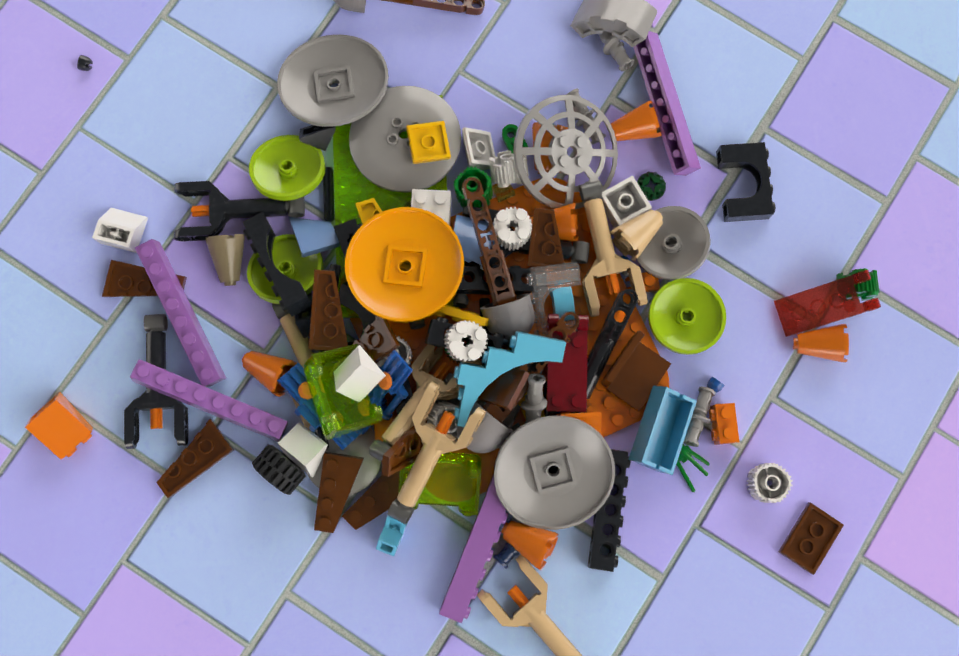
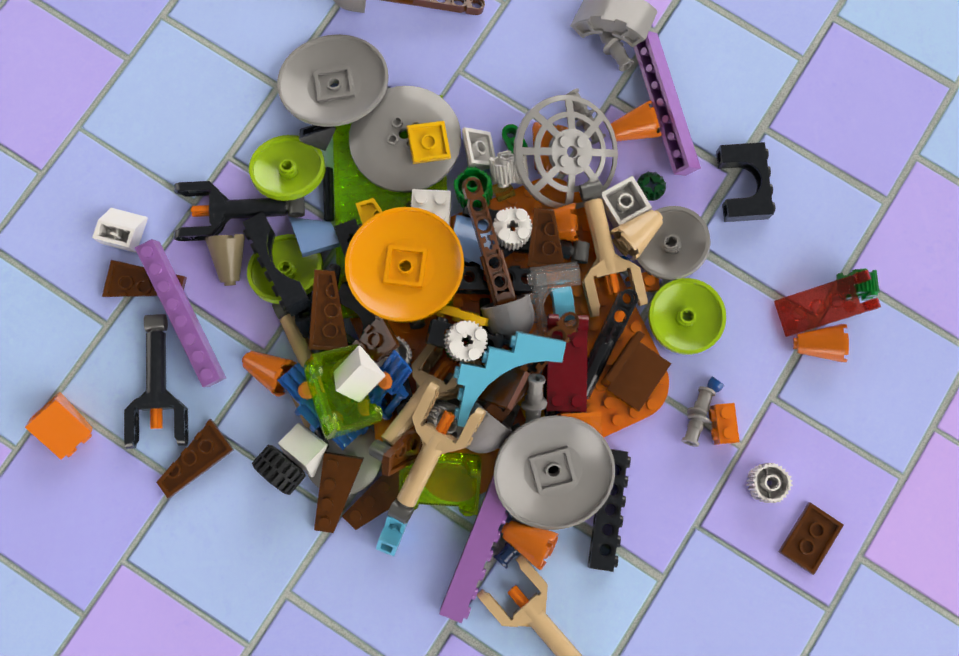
black hinge [77,55,93,71] -> none
medium lavender brick [130,359,288,442] -> none
dark grey hinge [453,294,469,308] -> none
dark azure piece [628,386,697,475] -> none
green plant [676,444,710,492] -> none

